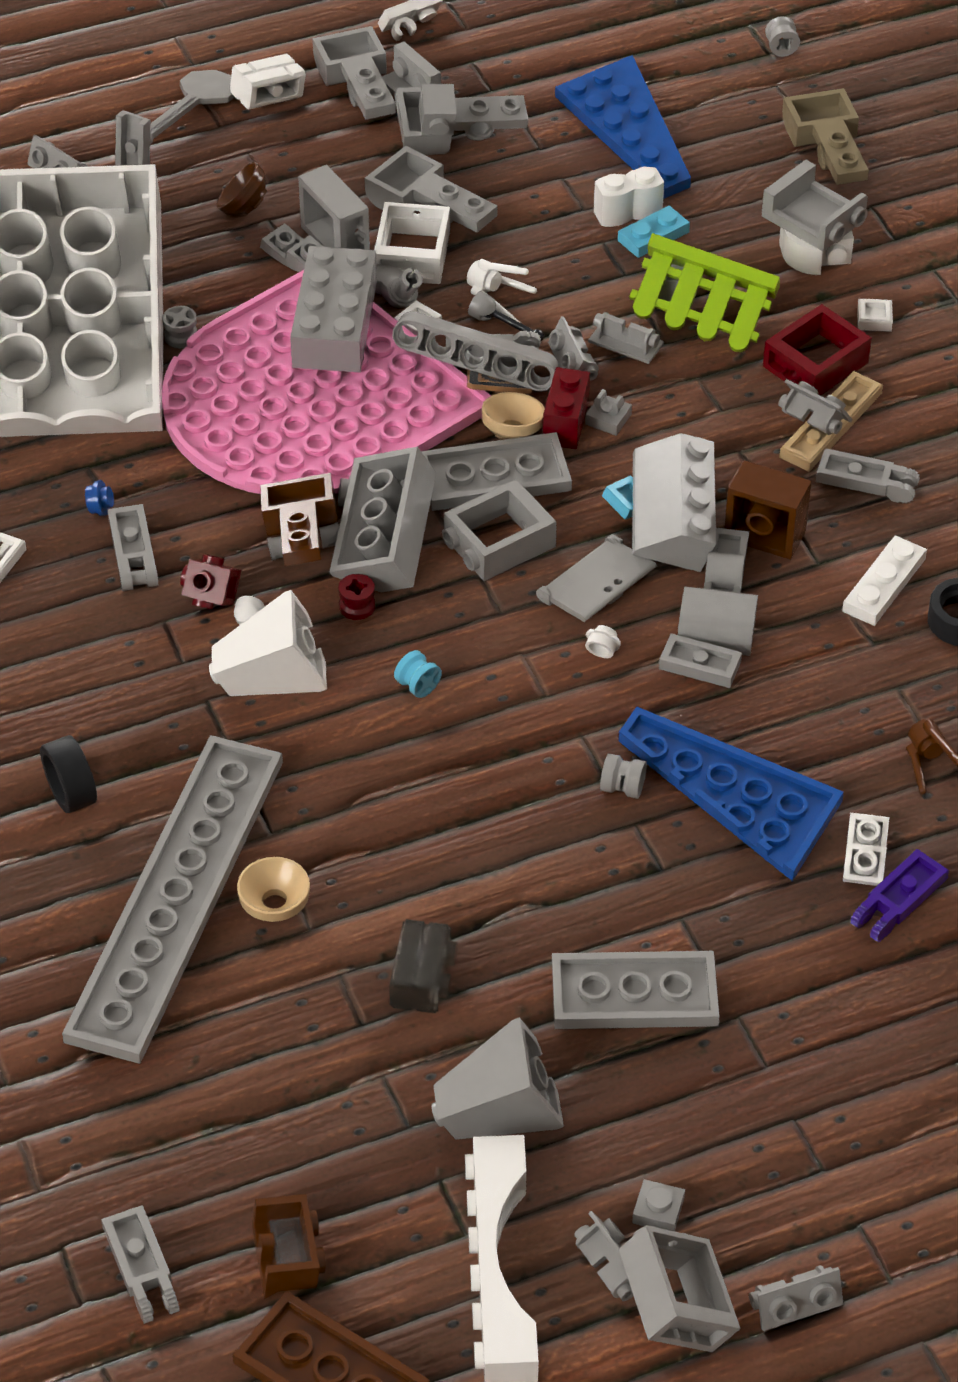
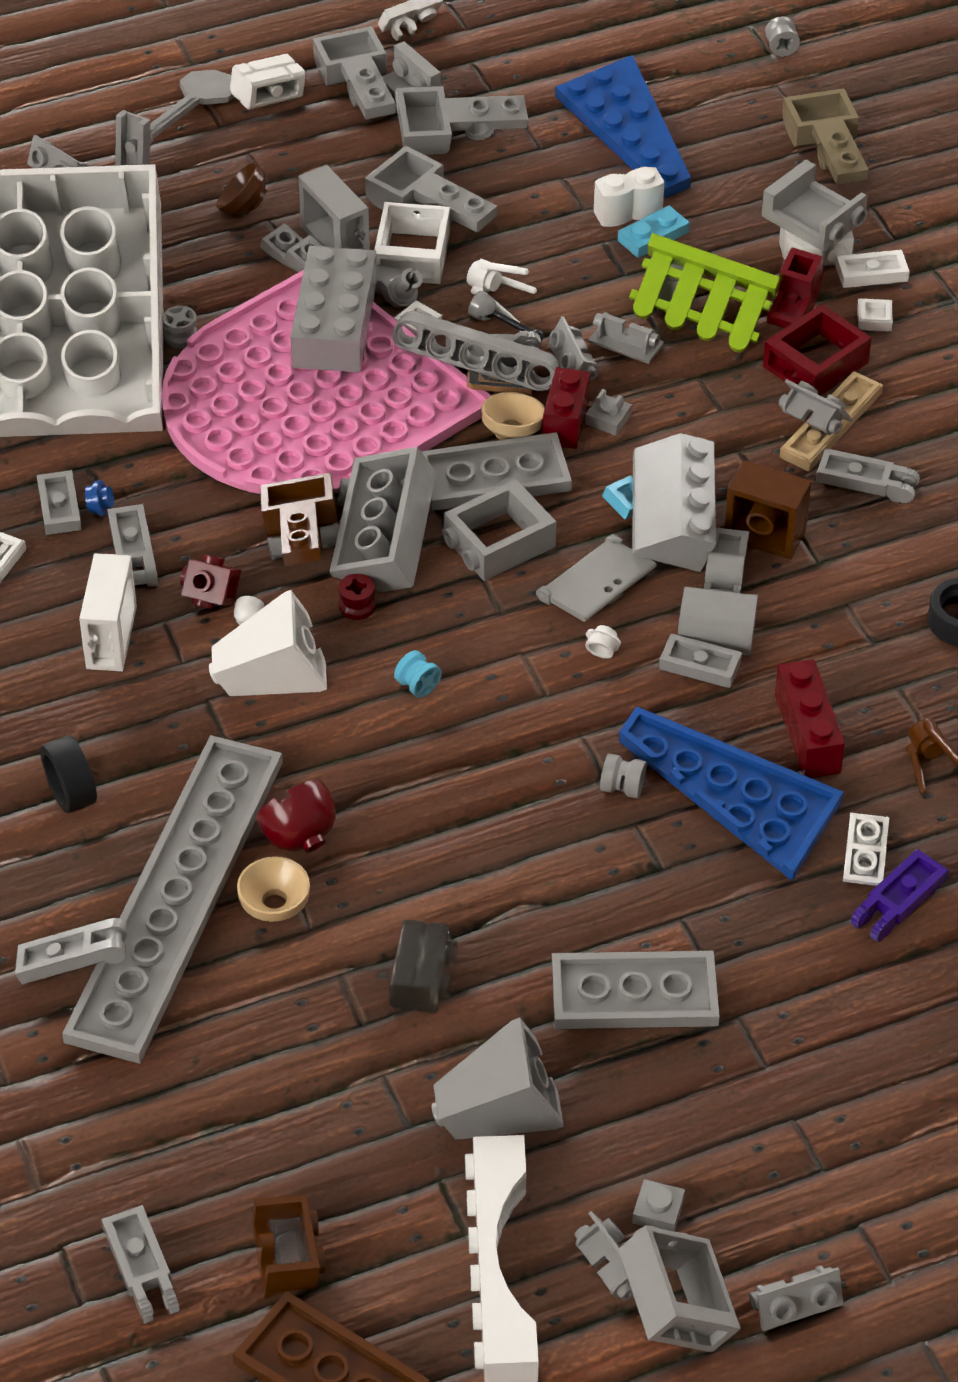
light grey brick [419,84,457,136] -> none
white plate [842,535,927,626] -> none
none -> light grey plate [15,918,128,984]
none -> light grey plate [37,470,82,535]
none -> white window [79,553,137,672]
none -> dark red cylinder [255,779,336,853]
none -> dark red brick [767,247,823,328]
none -> dark red brick [775,659,845,778]
none -> white plate [836,250,909,288]

